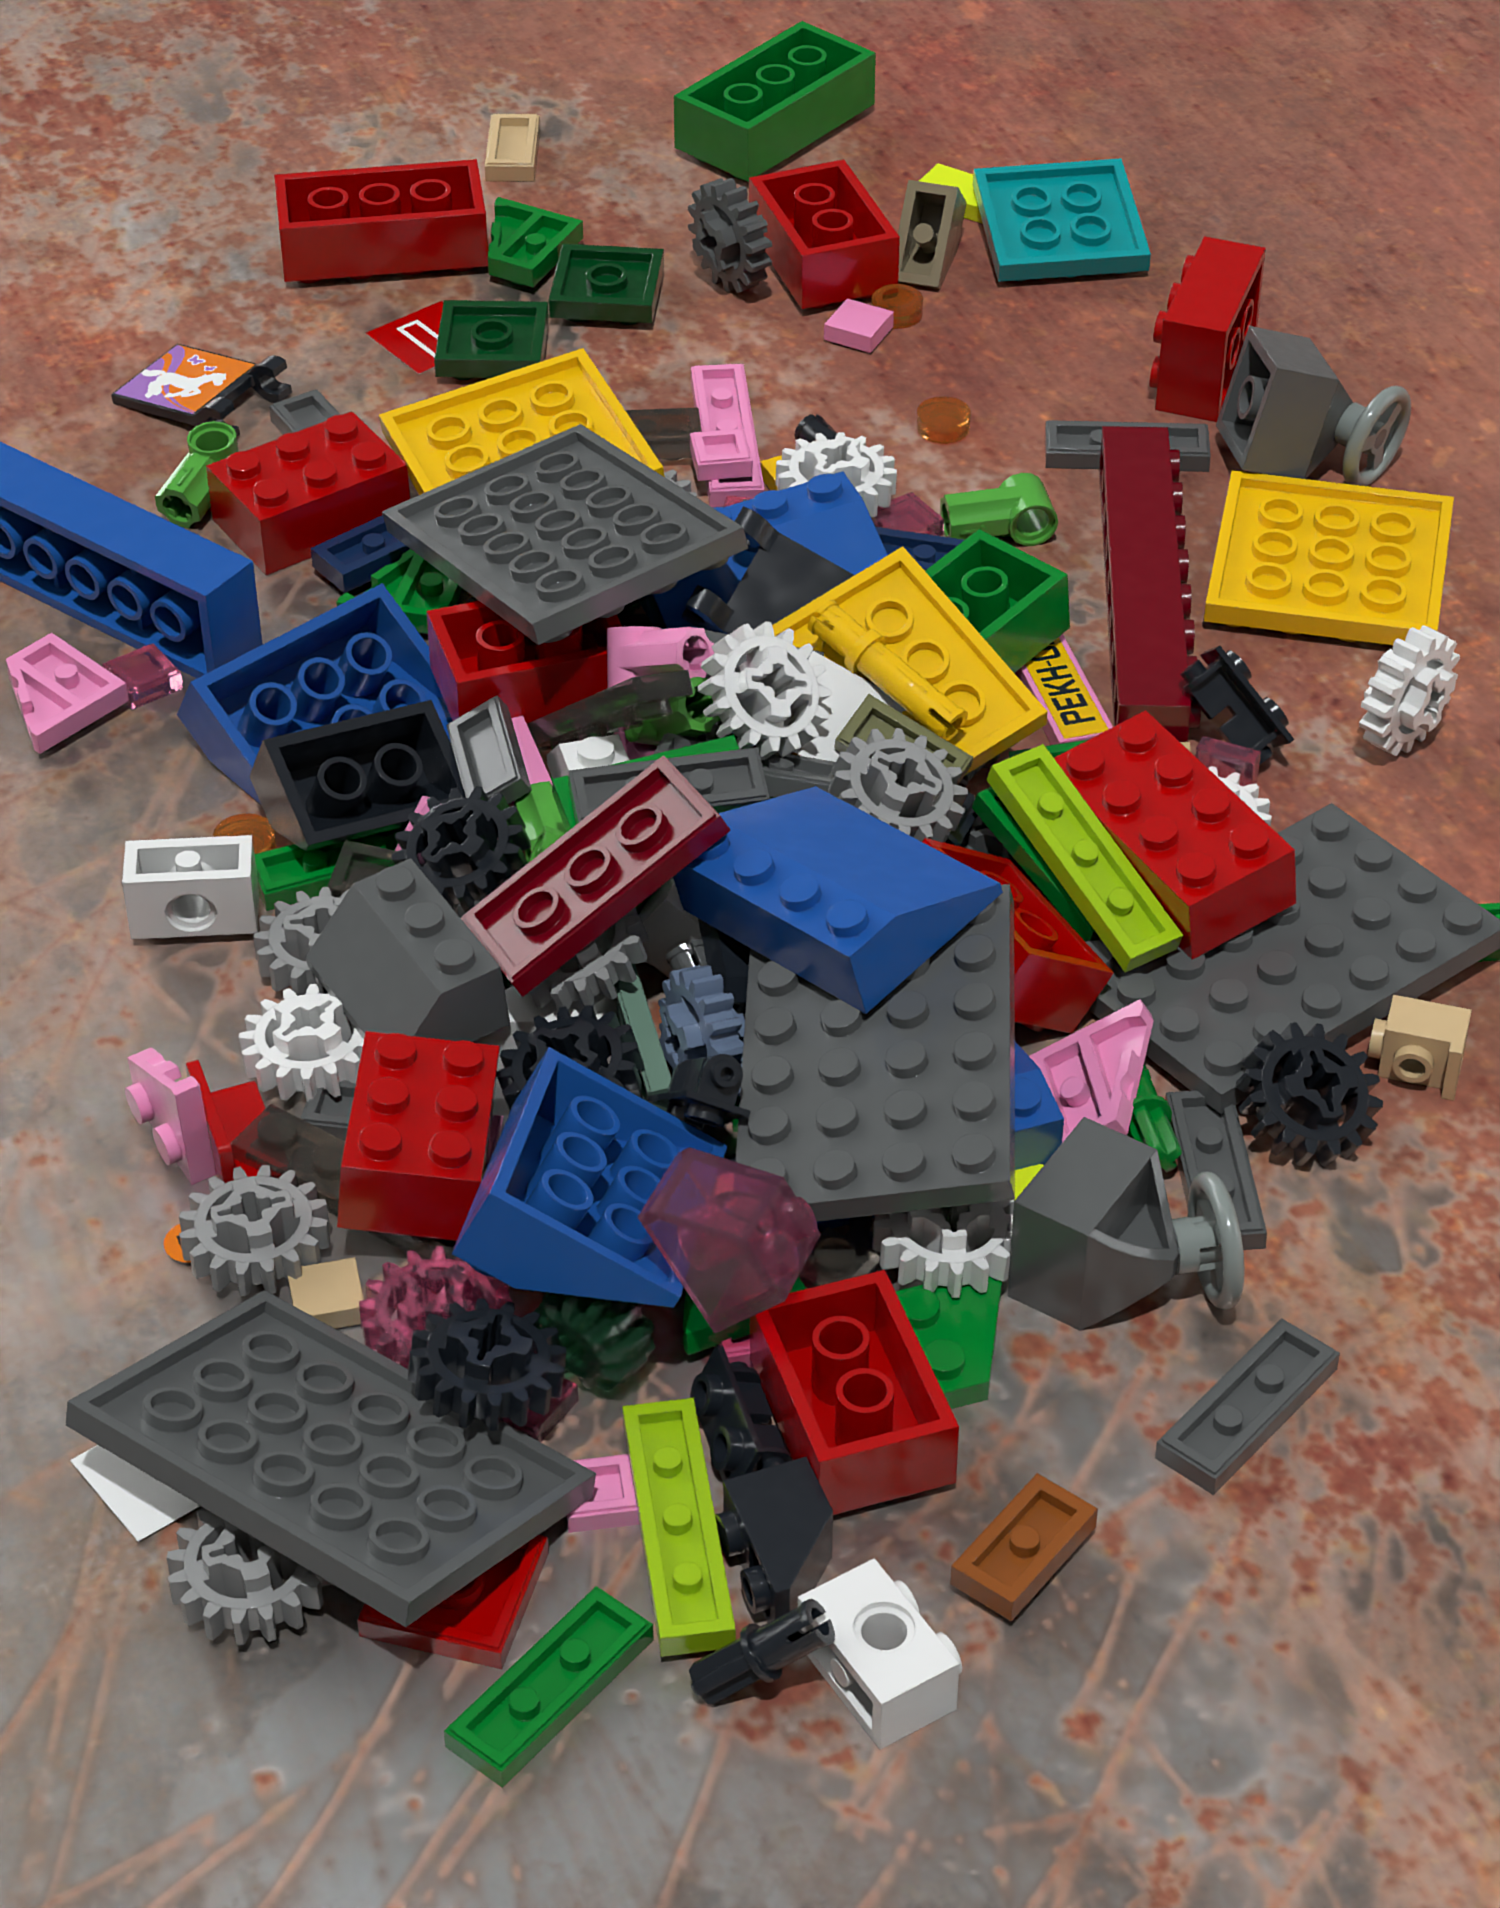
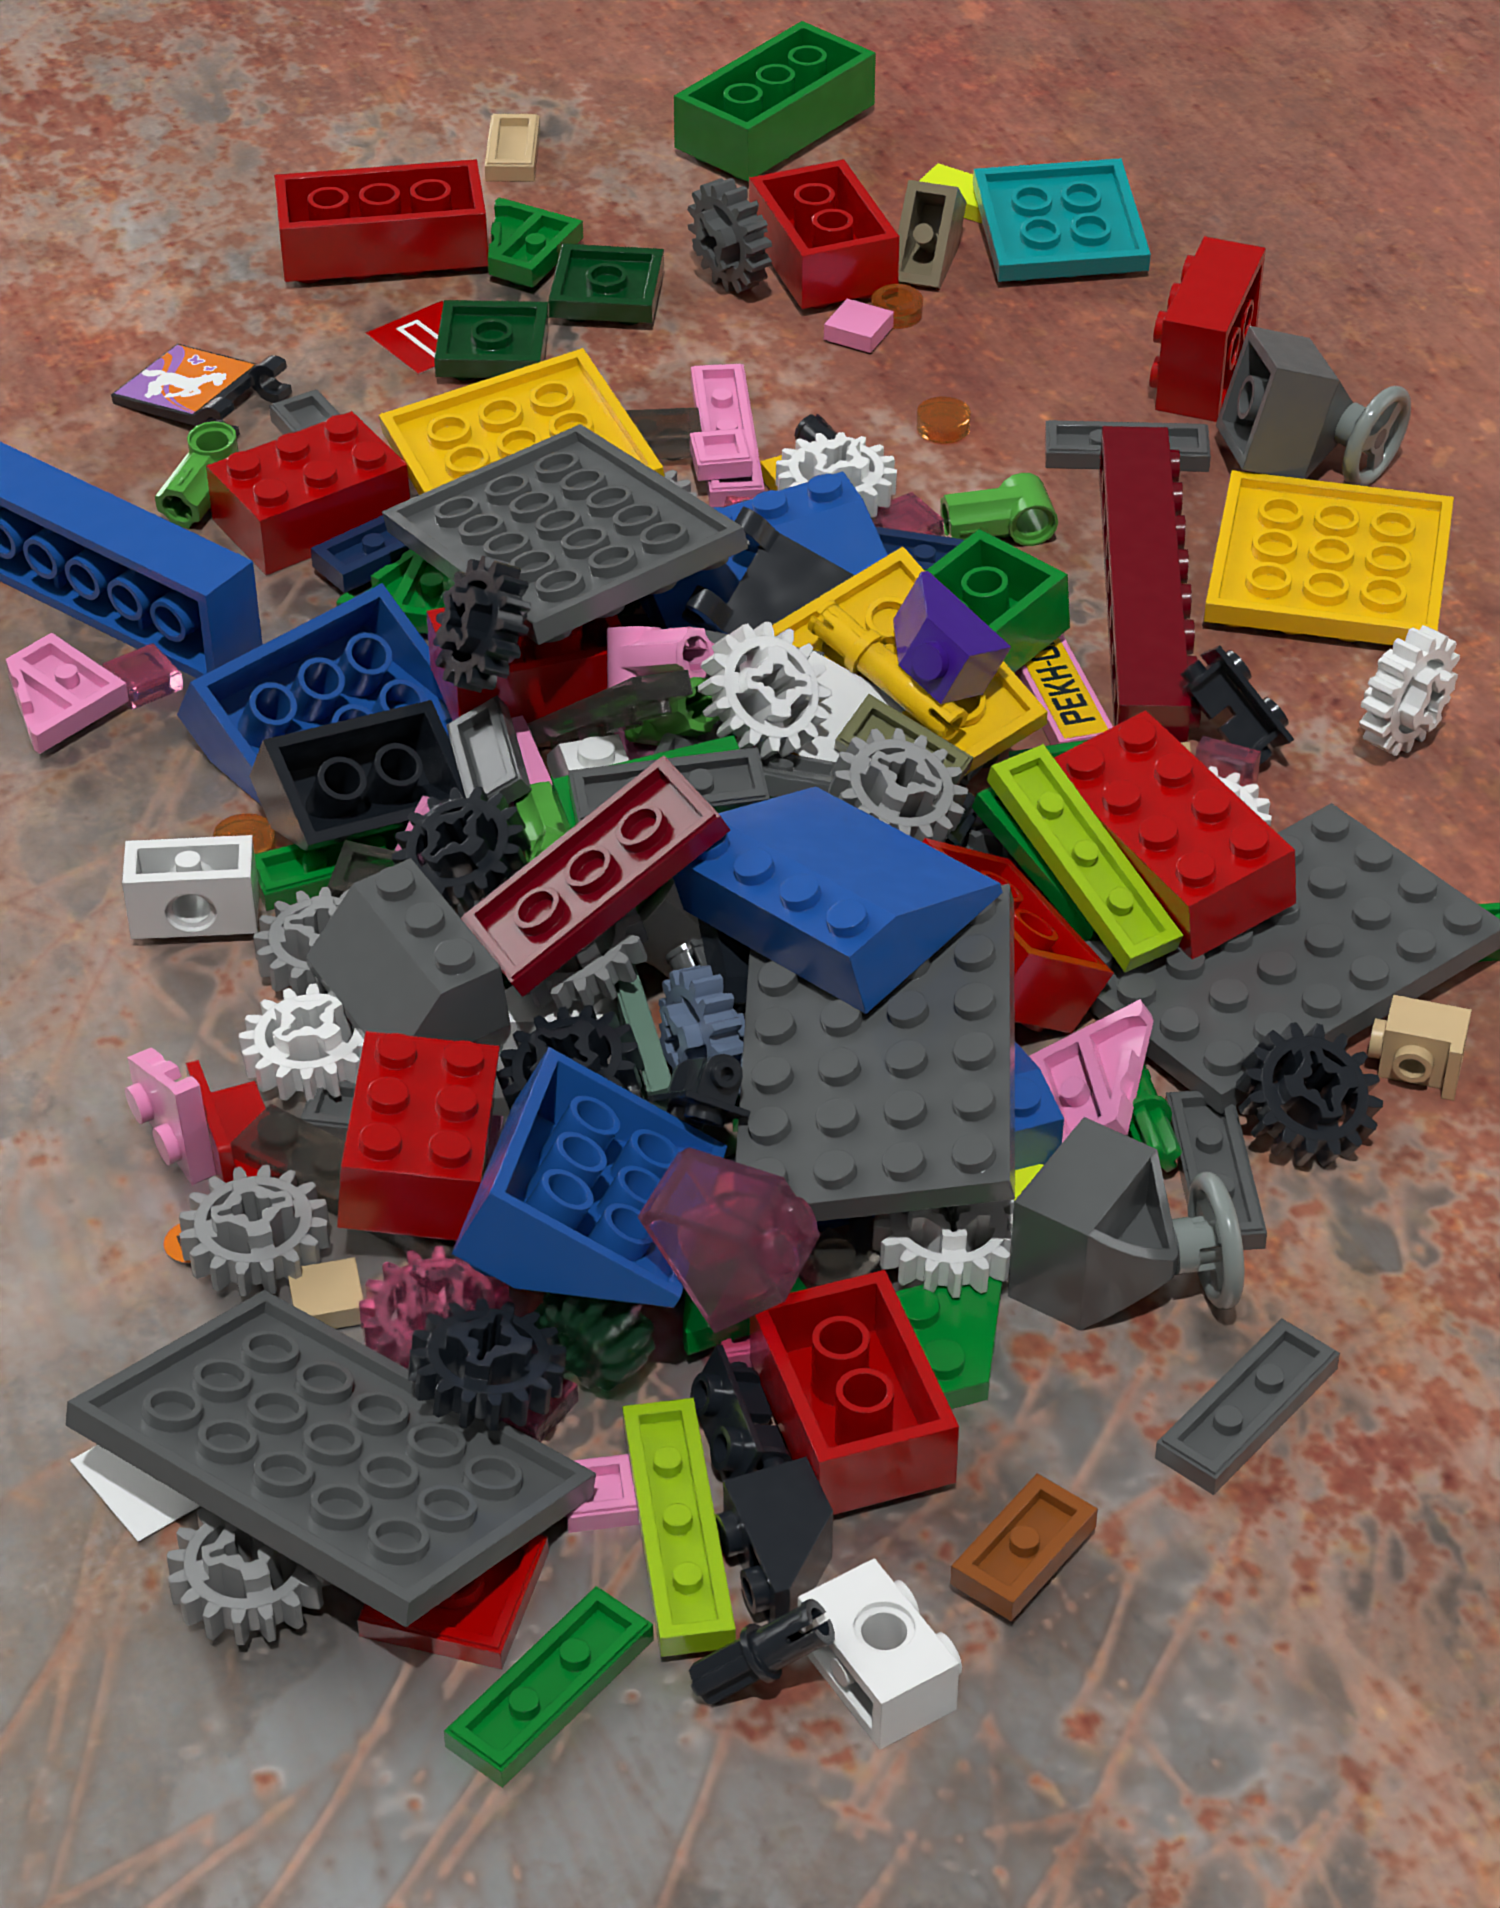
none -> black gear [433,556,531,693]
none -> dark purple slope [893,571,1011,704]

